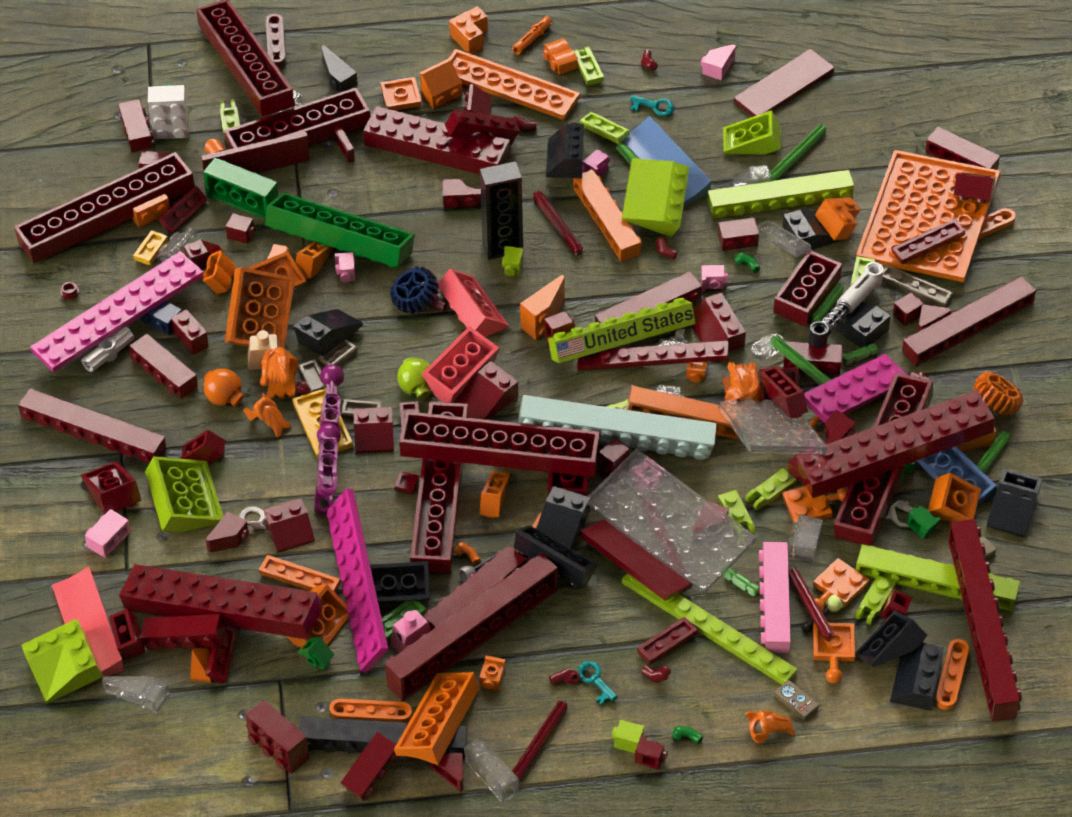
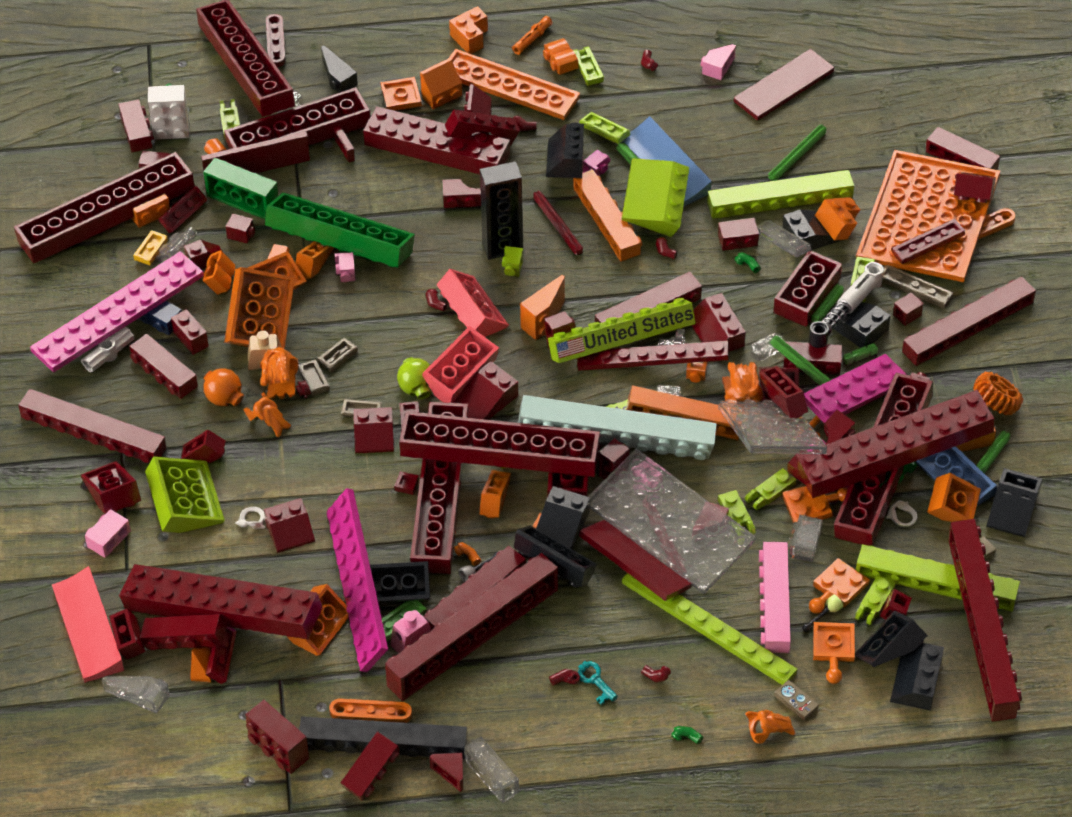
lime slope [21,618,103,704] -> none
dark red plate [60,282,79,299] -> none
slope [205,512,249,553] -> none
orange plate [259,555,340,592] -> none
yellow tile [292,388,353,459] -> none
black slope [293,309,363,357] -> none
green brick [298,637,335,670] -> none
magenta piece [314,364,344,514] -> none
dark blue gear [389,266,439,315] -> none
orange arch [394,672,479,765] -> none
orange brick [479,655,506,691] -> none
dark red axle [509,701,568,784] -> none
lime brick [611,720,644,753] -> none
teal piece [630,95,675,116] -> none
dark red brick [635,735,668,770] -> none
dark red plate [637,617,697,665] -> none
bright pink brick [701,265,728,292] -> none
lime slope [723,110,781,155] -> none
bright green axle [724,568,760,596] -> none
clear slope [731,165,771,187] -> none
dark red axle [788,567,834,641] -> none
green brick [906,505,940,539] -> none
slope [918,304,951,332] -> none
orange plate [935,639,969,710] -> none

